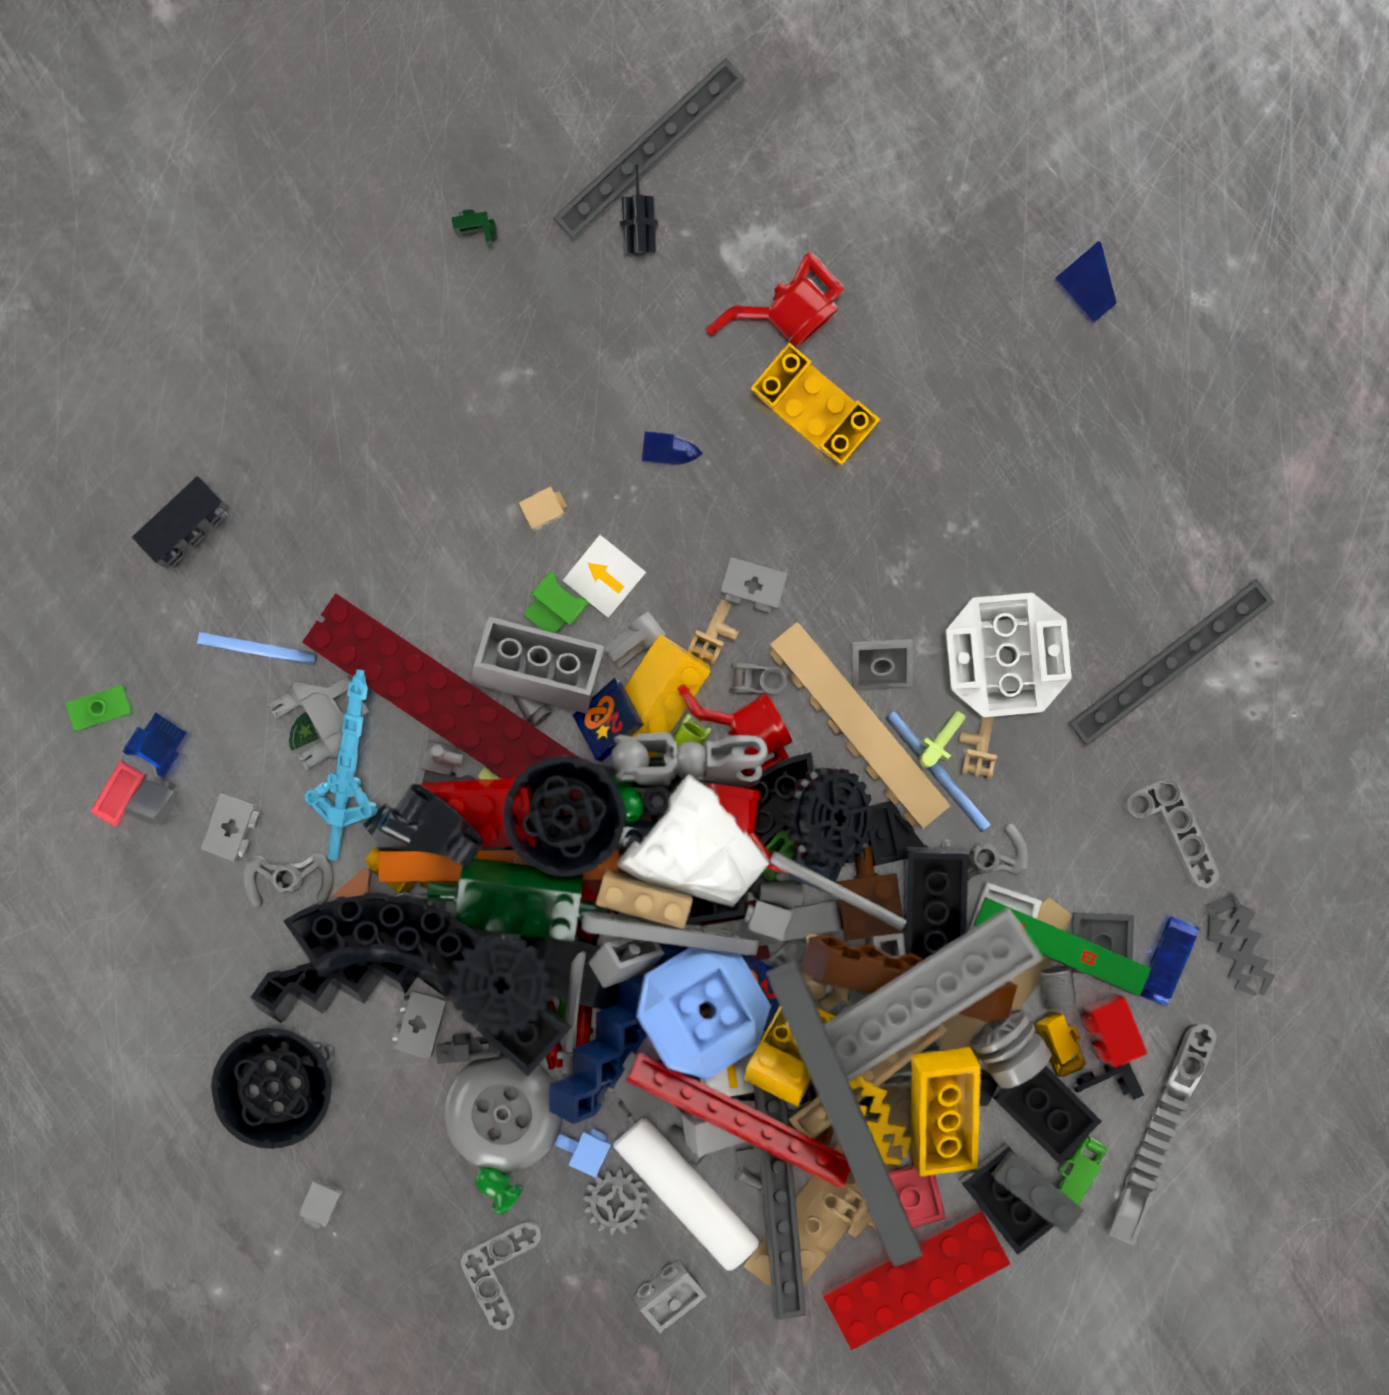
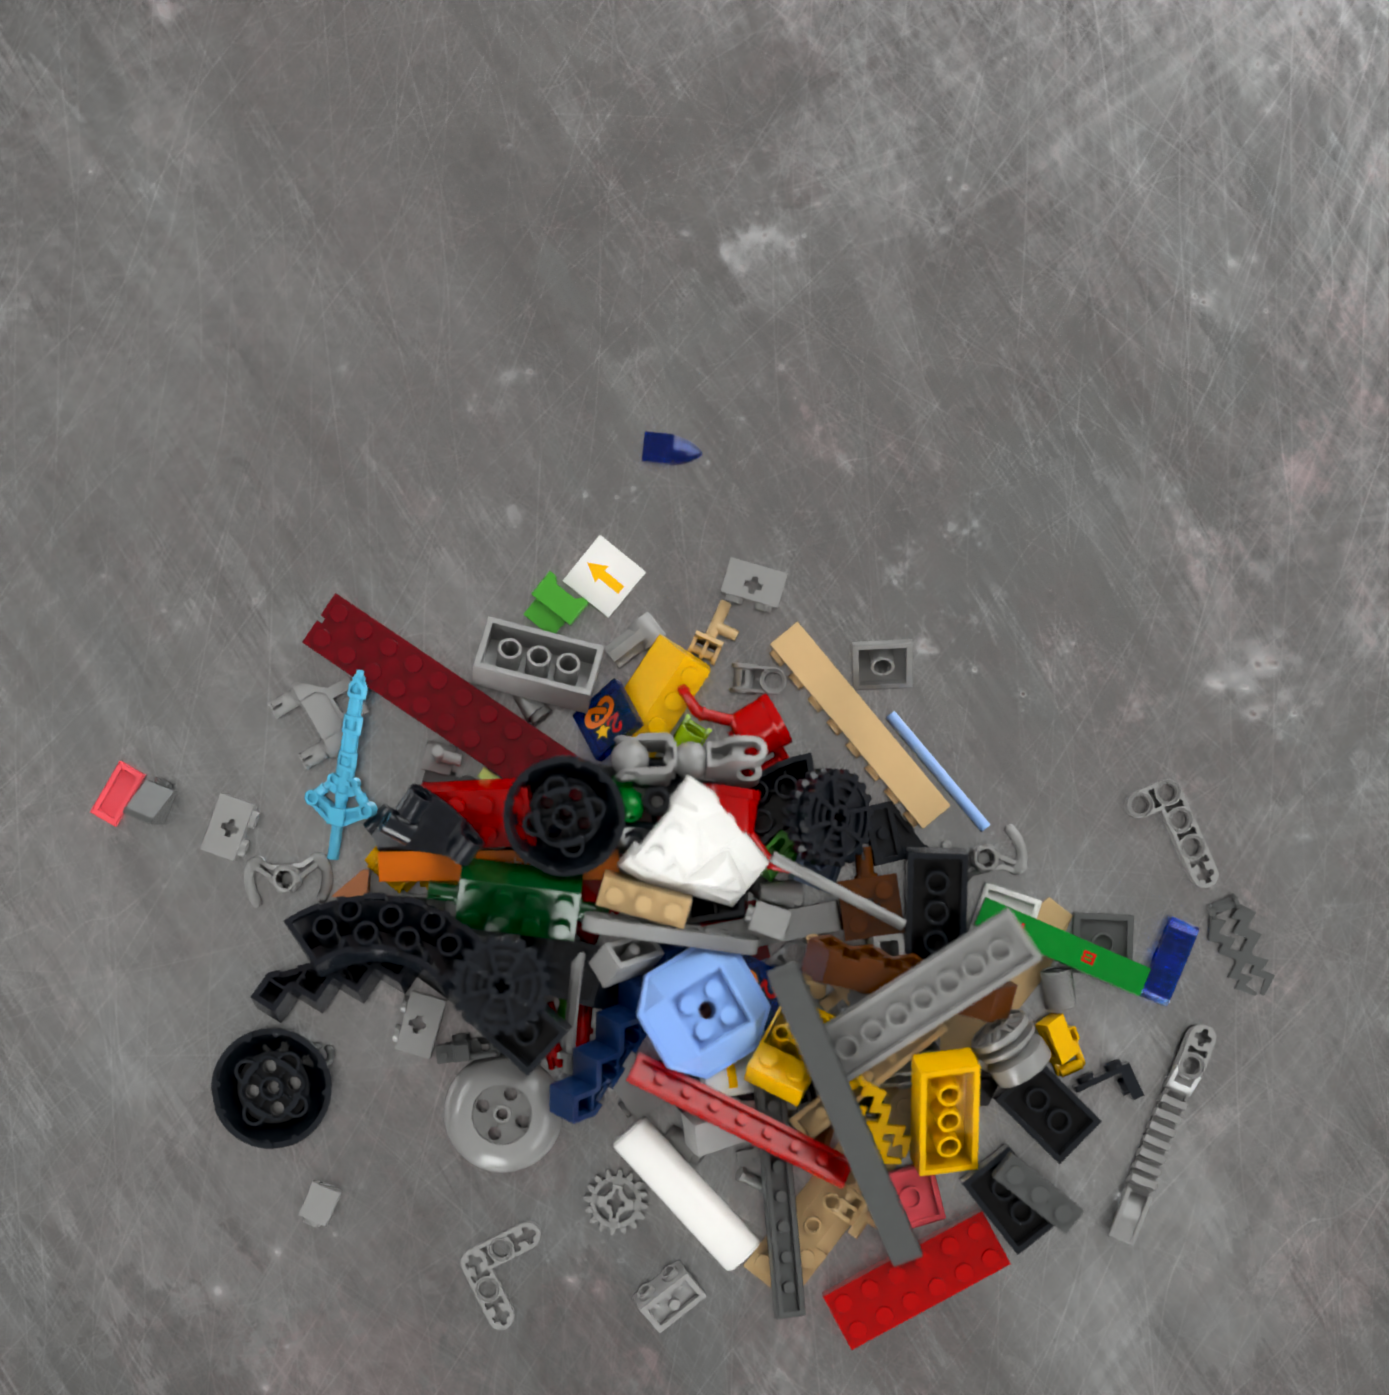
bright green plate [65,685,132,731] -> none
clear blue piece [122,713,189,779] -> none
black brick [132,475,230,568] -> none
light blue bar [197,632,317,665] -> none
clear green tile [289,712,320,751] -> none
dark green bracket [452,209,497,246] -> none
green animal [475,1167,523,1215] -> none
tan brick [519,486,567,532] -> none
dark grey tile [552,58,746,241] -> none
light blue brick [555,1128,611,1178] -> none
black piece [620,165,658,254] -> none
red piece [705,252,844,348] -> none
yellow slope [750,343,880,465] -> none
yellowish green arm [919,711,966,768] -> none
white piece [946,593,1072,718] -> none
tan arm [959,717,997,780] -> none
clear blue wing [1054,241,1117,324] -> none
bright green piece [1058,1136,1107,1205] -> none
dark grey tile [1067,579,1275,747] -> none
red brick [1080,993,1148,1068] -> none

